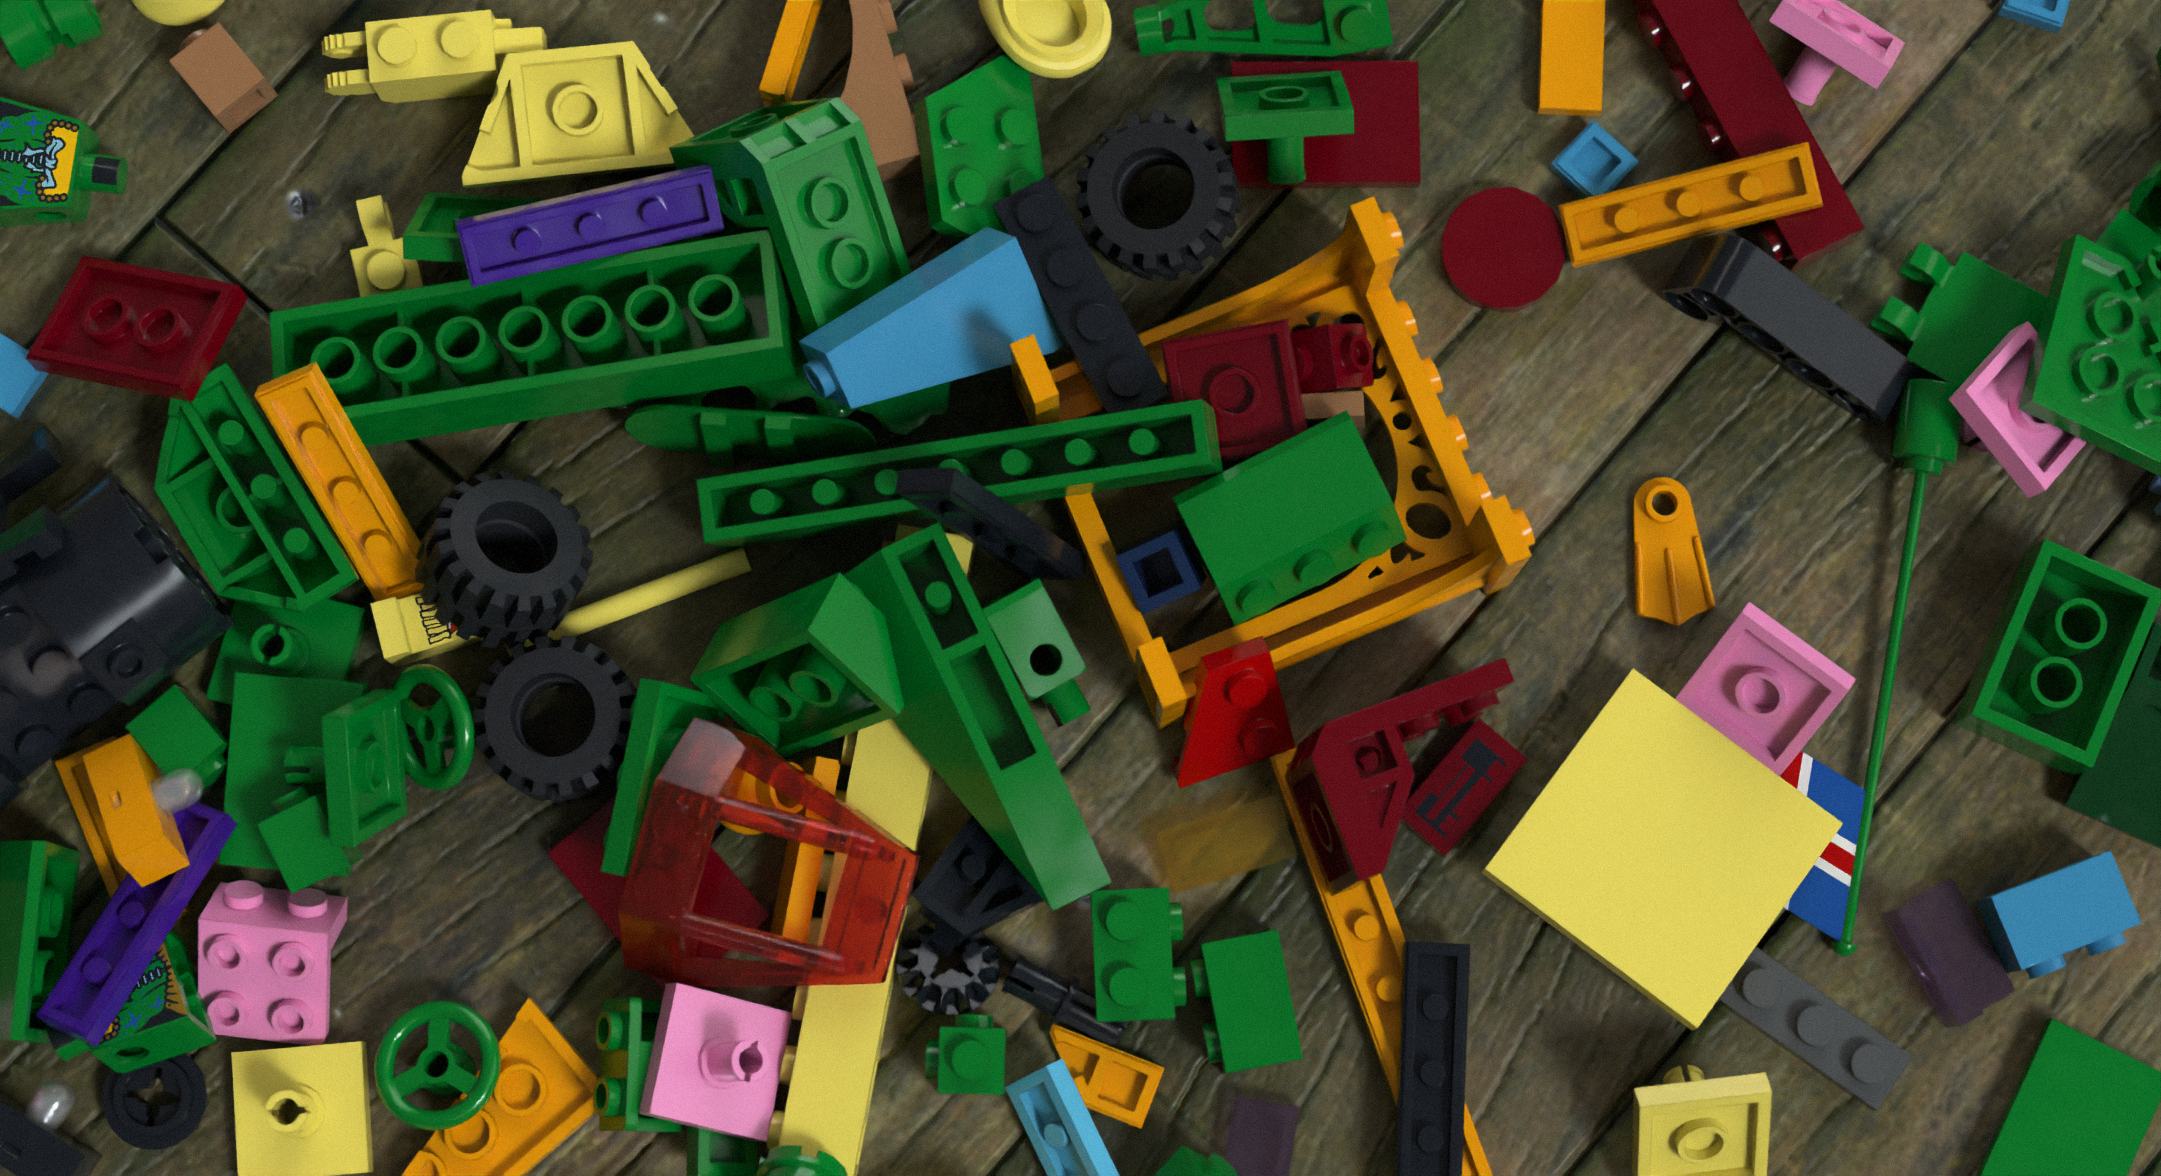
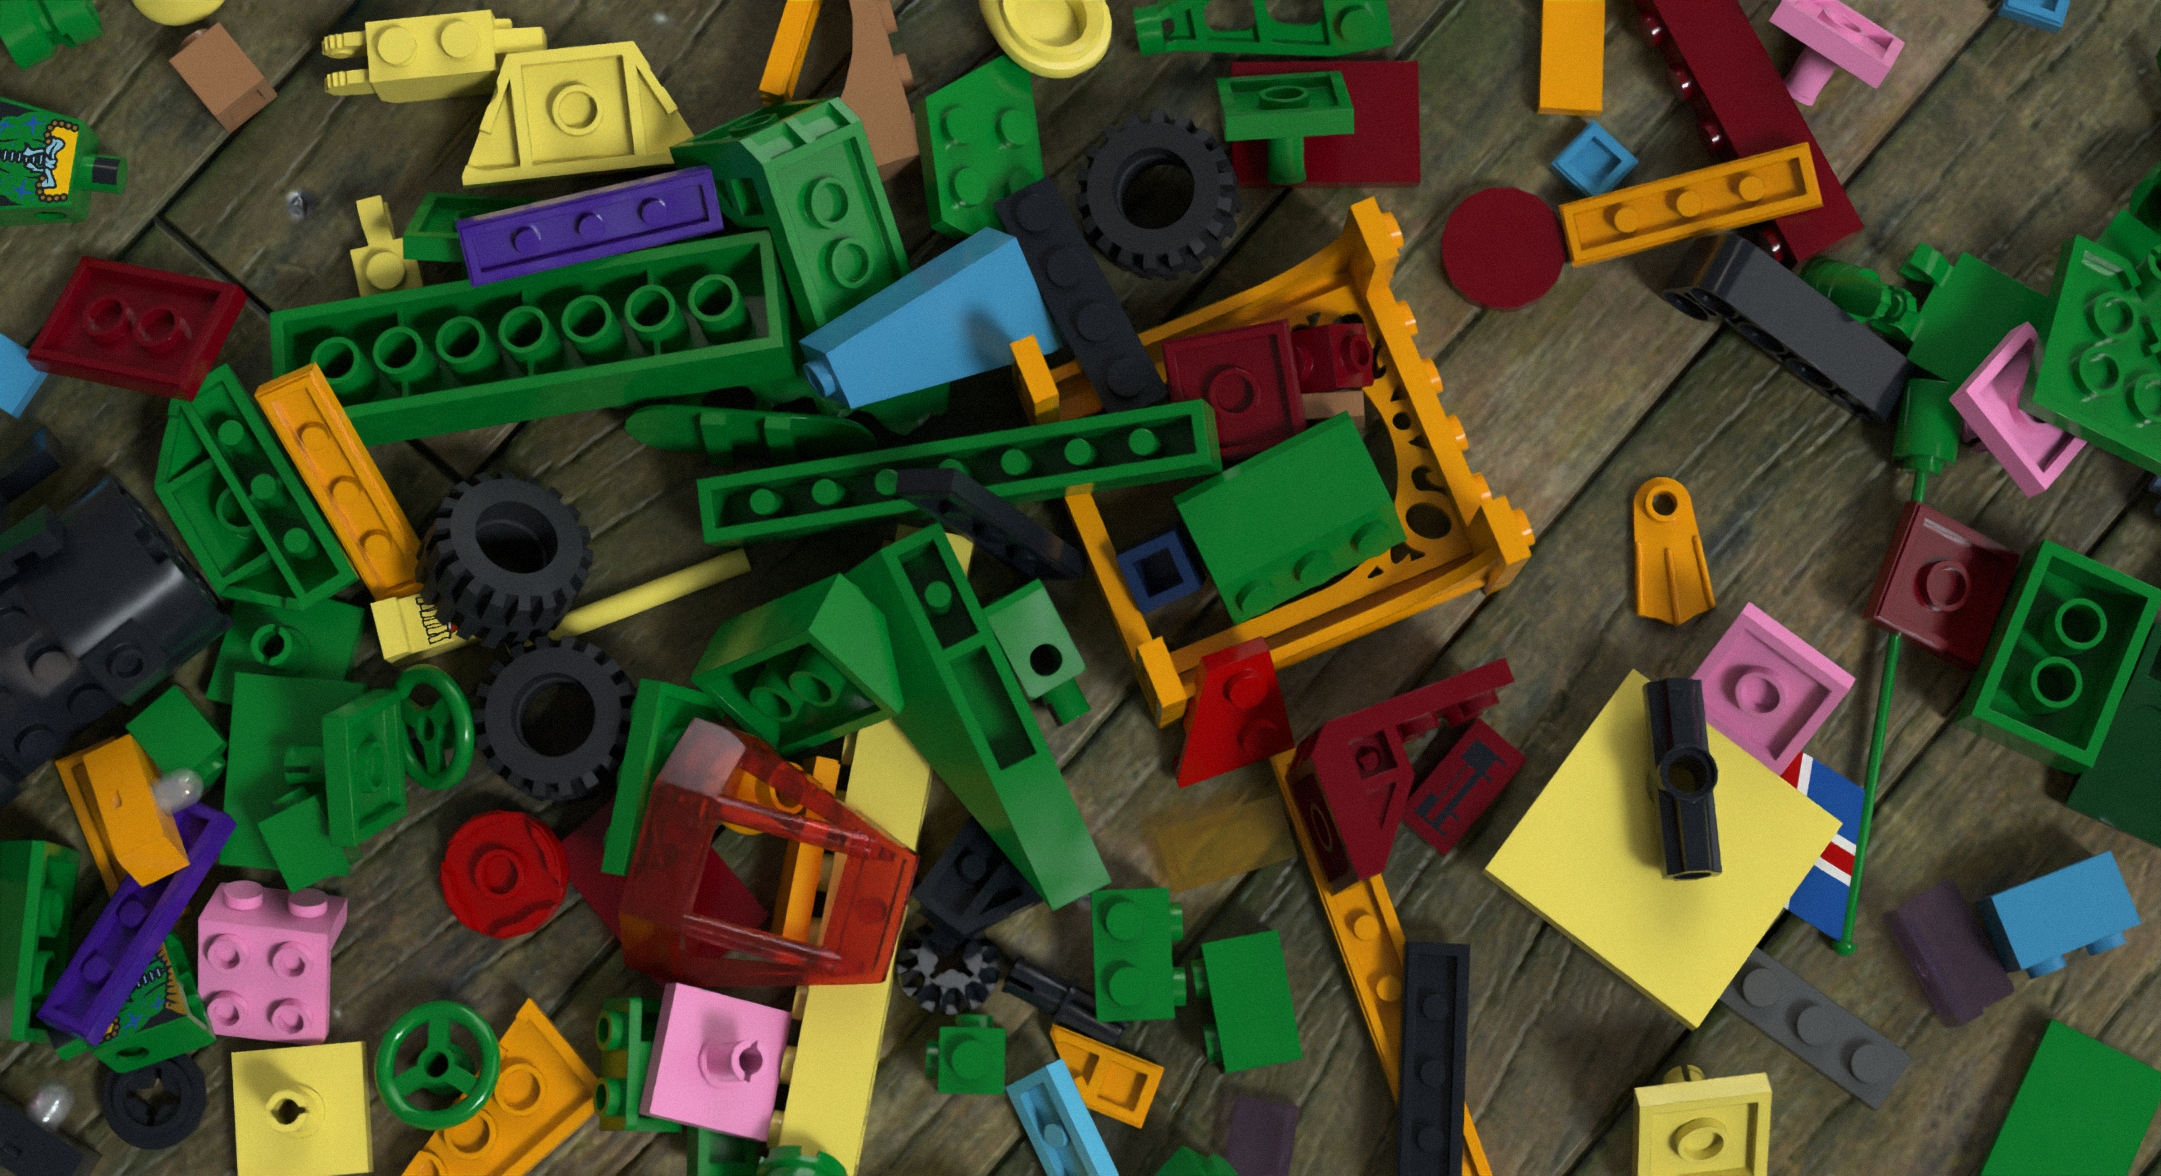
none -> red tile [439,809,569,939]
none -> black piece [1642,677,1722,881]
none -> green hinge [1799,256,1918,326]
none -> dark red tile [1862,501,2020,671]

